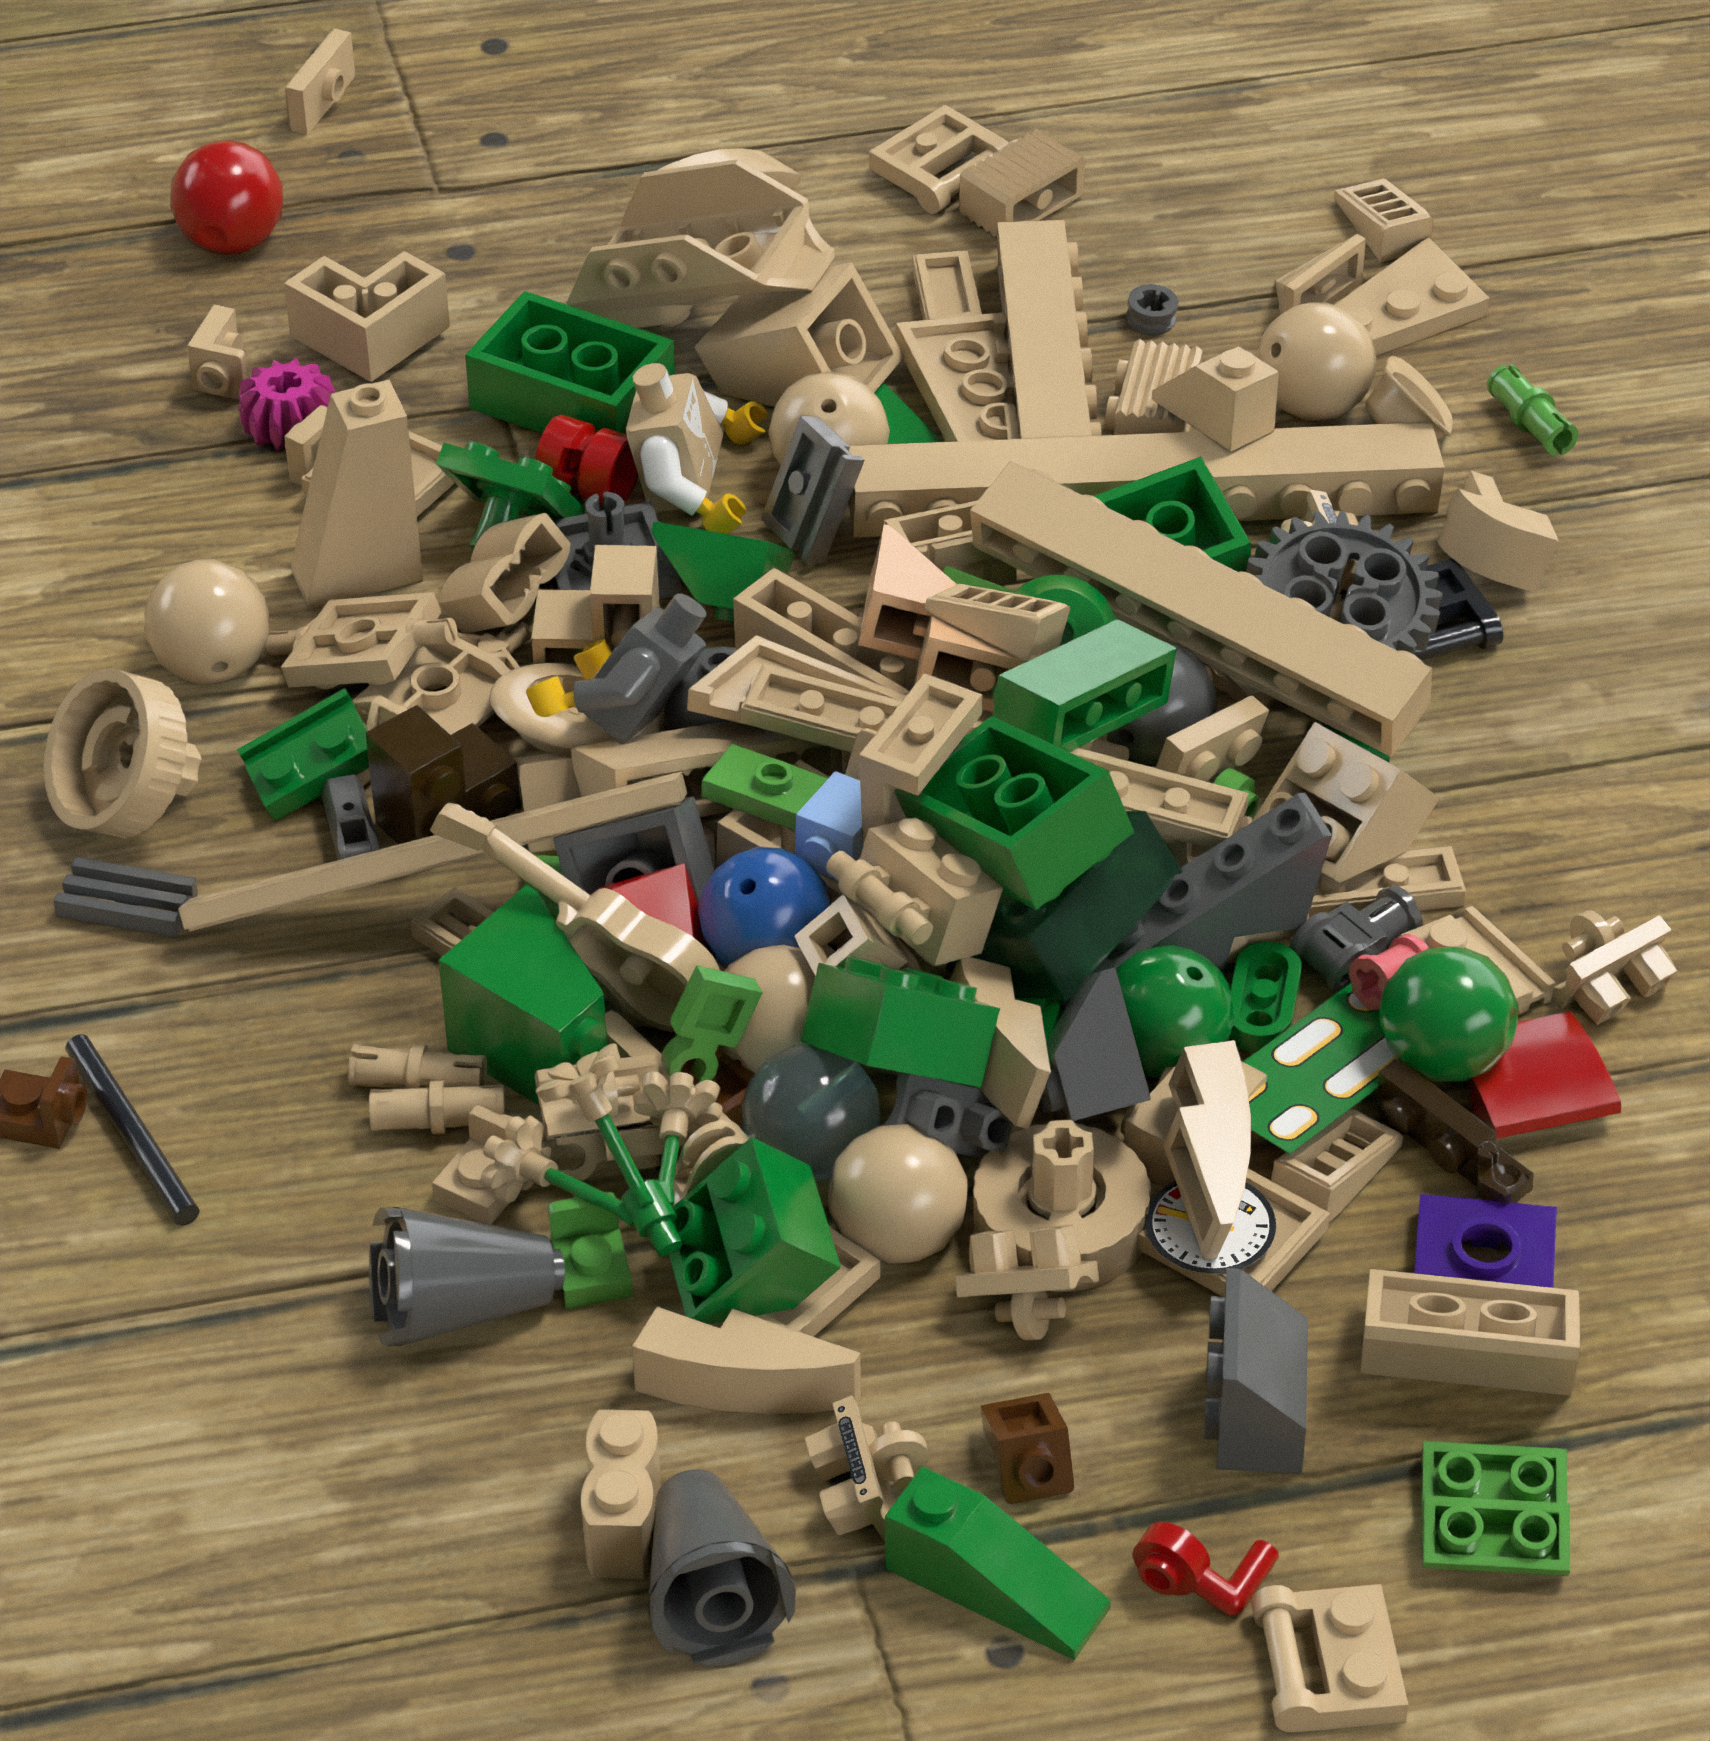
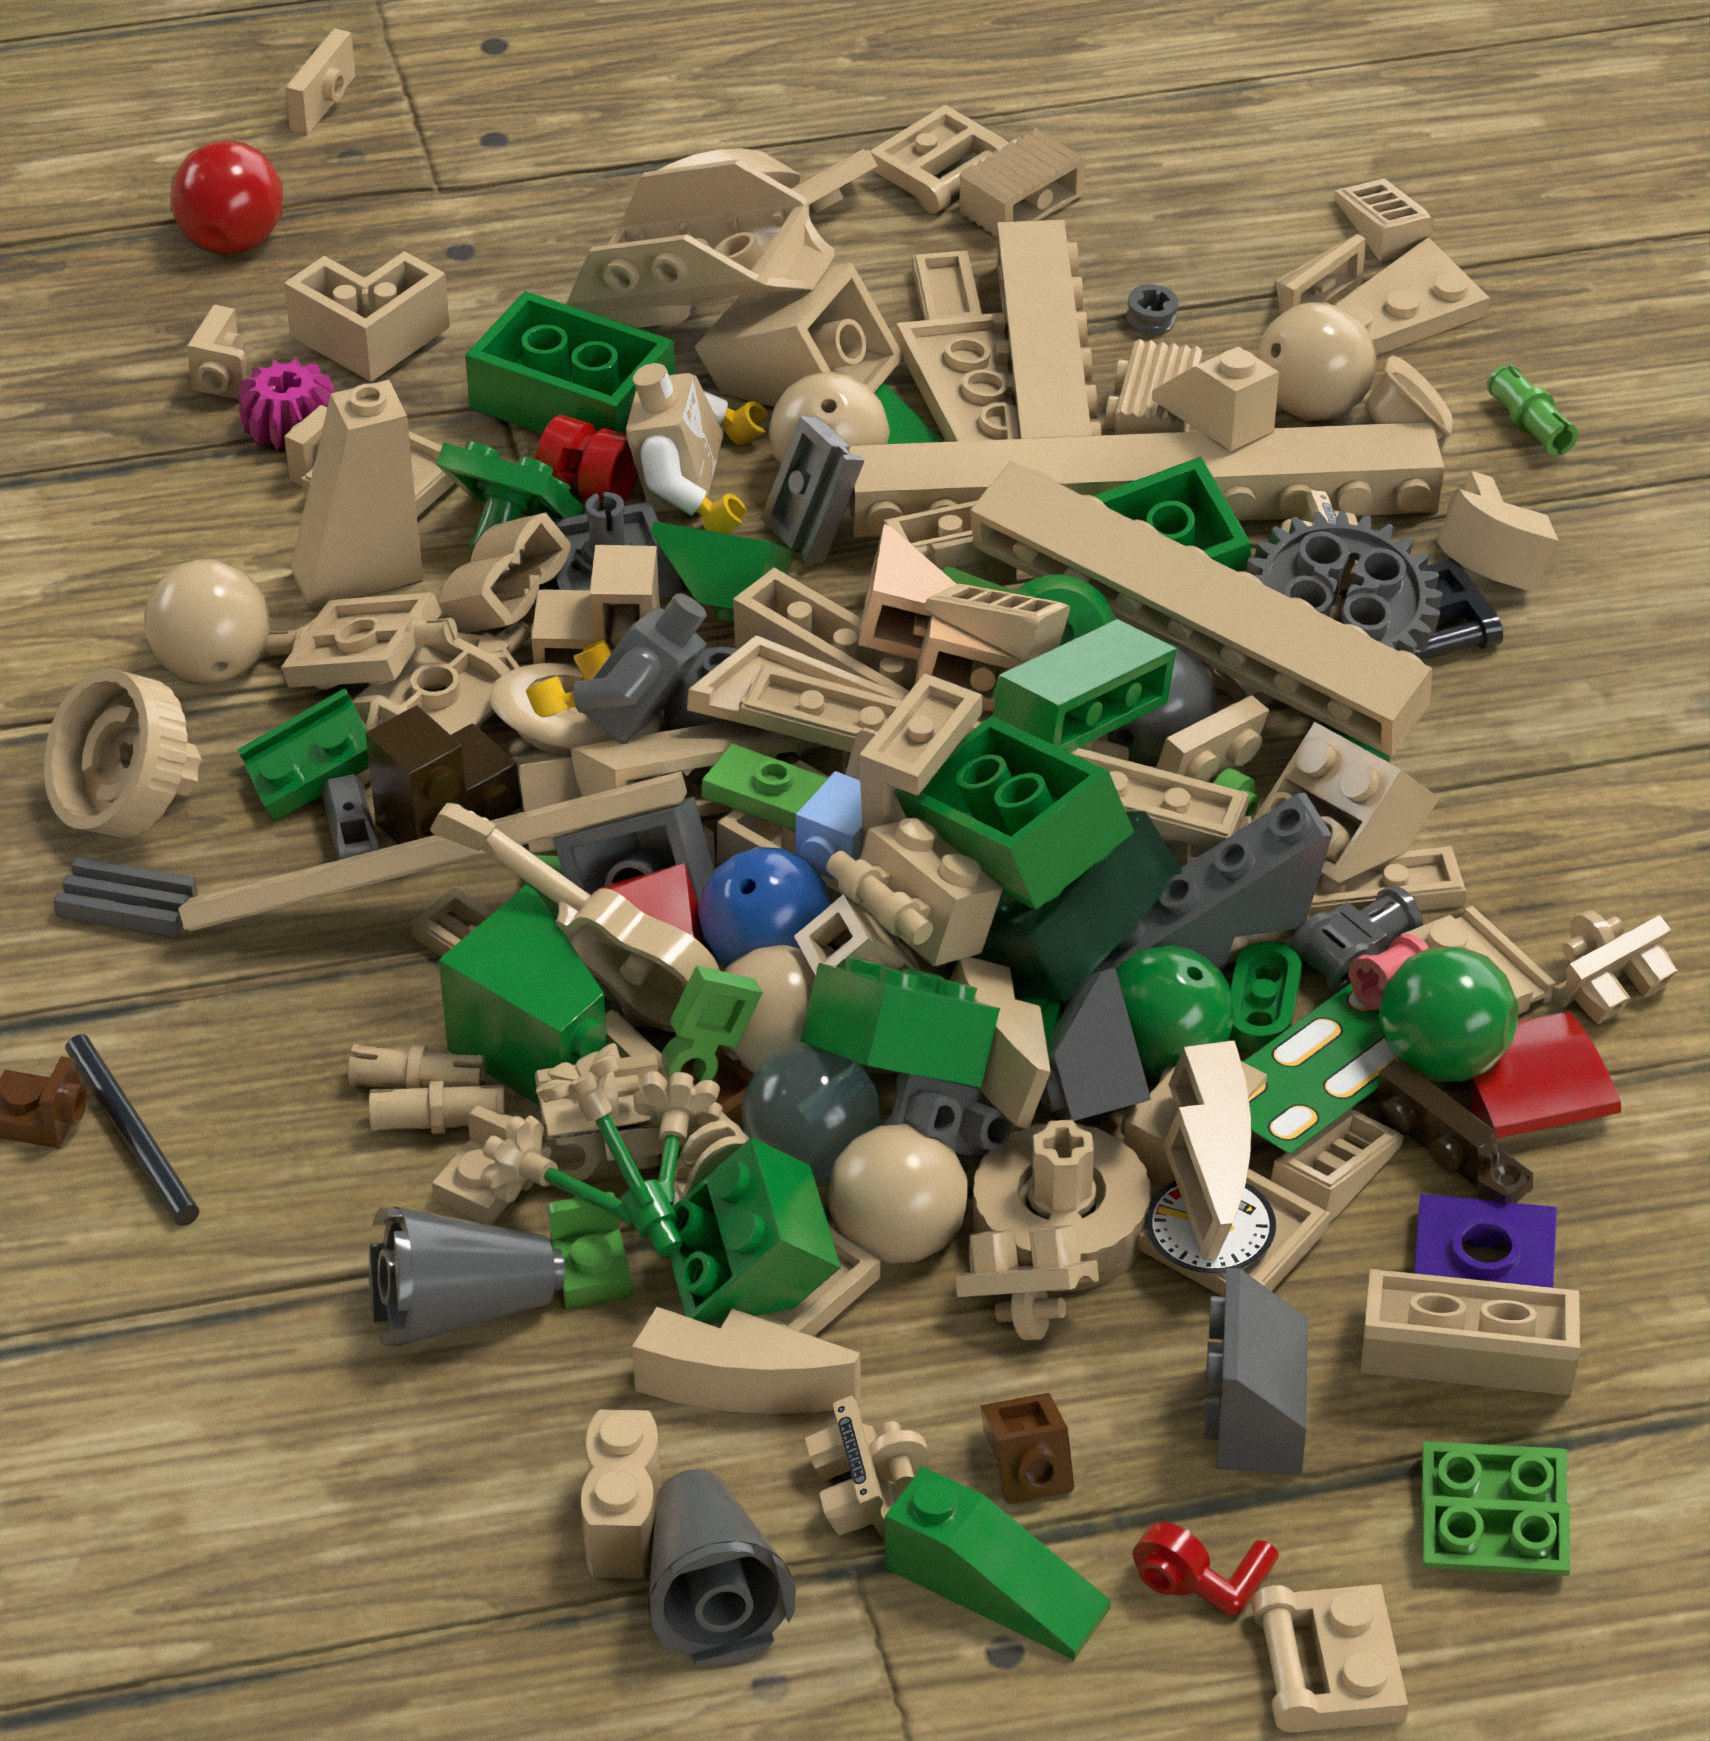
none -> tan plate [791,149,877,214]

